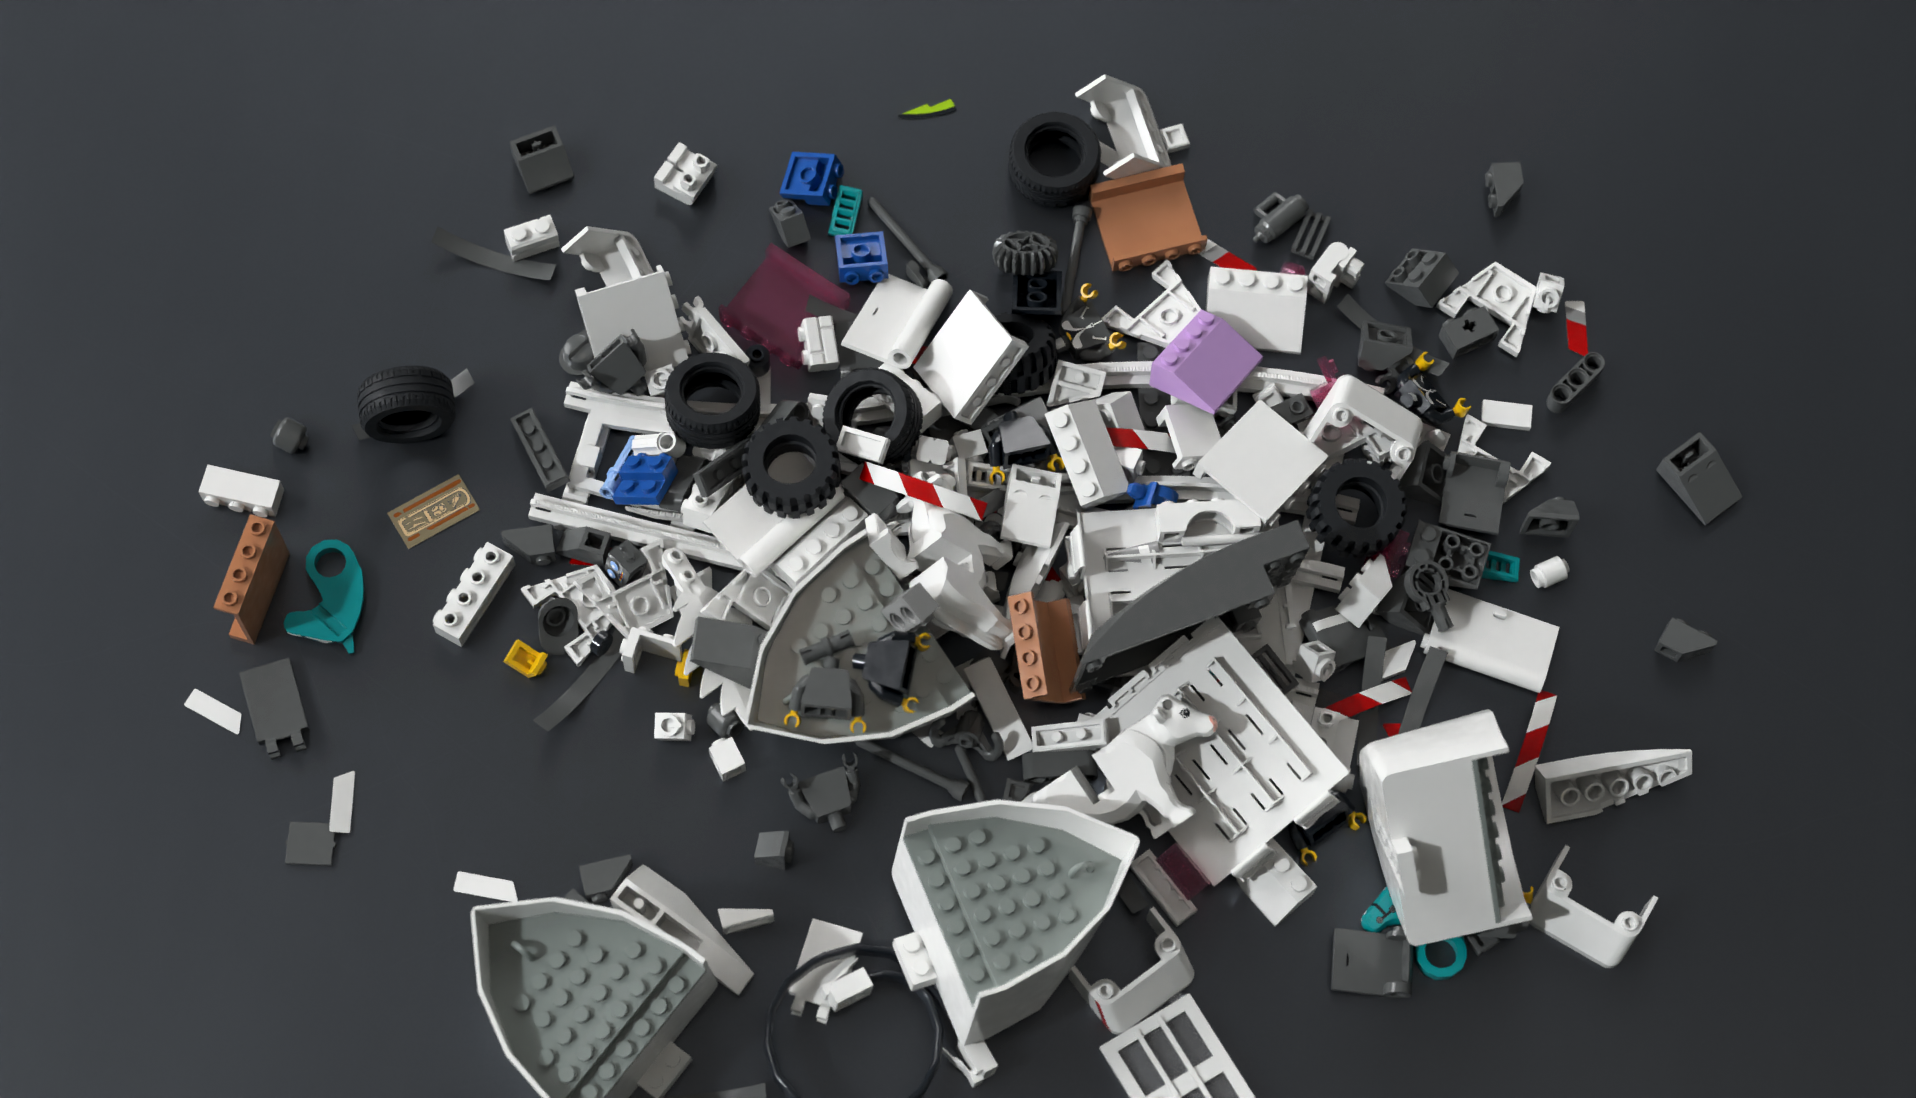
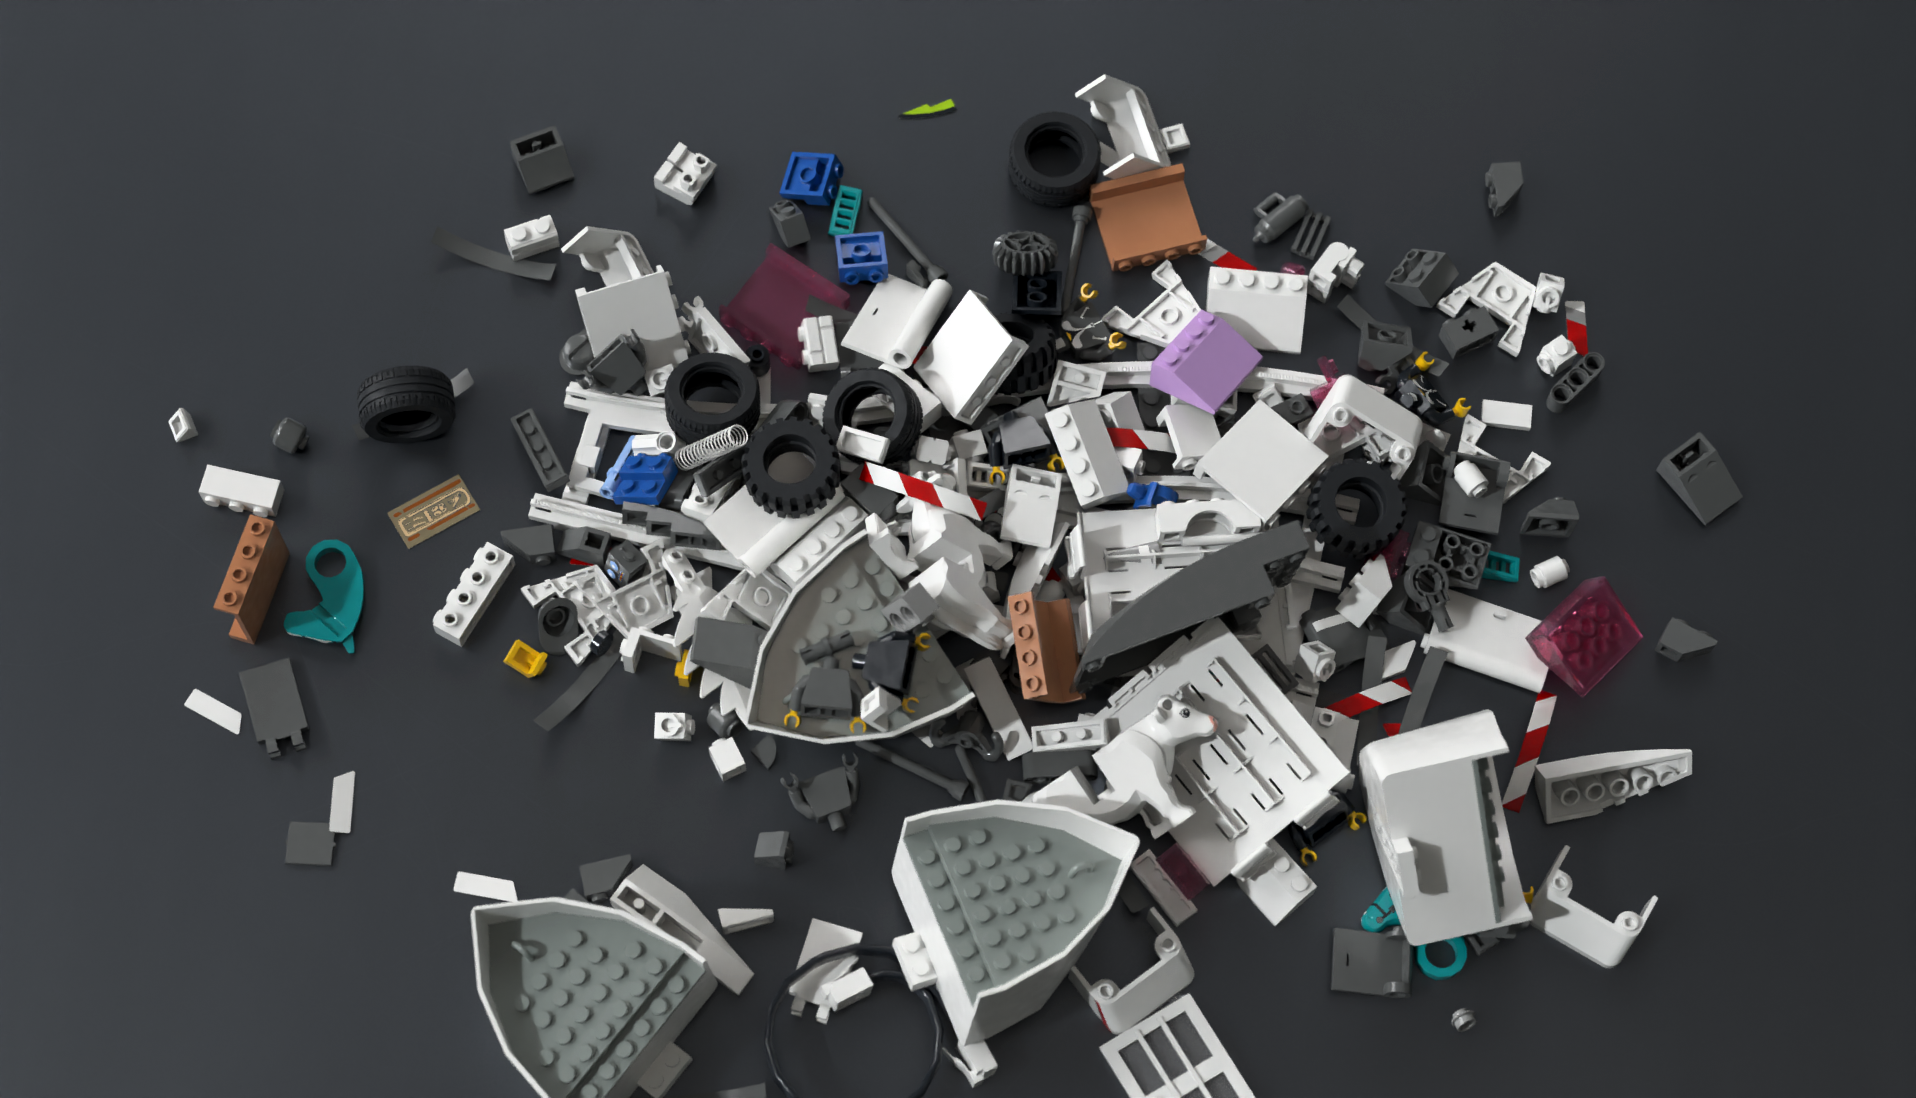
none -> white slope [168,408,198,442]
none -> dark grey slope [622,501,721,551]
none -> white piece [675,424,748,471]
none -> dark grey tile [751,733,777,771]
none -> white panel [860,686,901,733]
none -> light grey plate [1451,1008,1477,1032]
none -> white brick [1453,460,1489,498]
none -> clear pink slope [1525,576,1643,697]
none -> white brick [1537,335,1577,377]

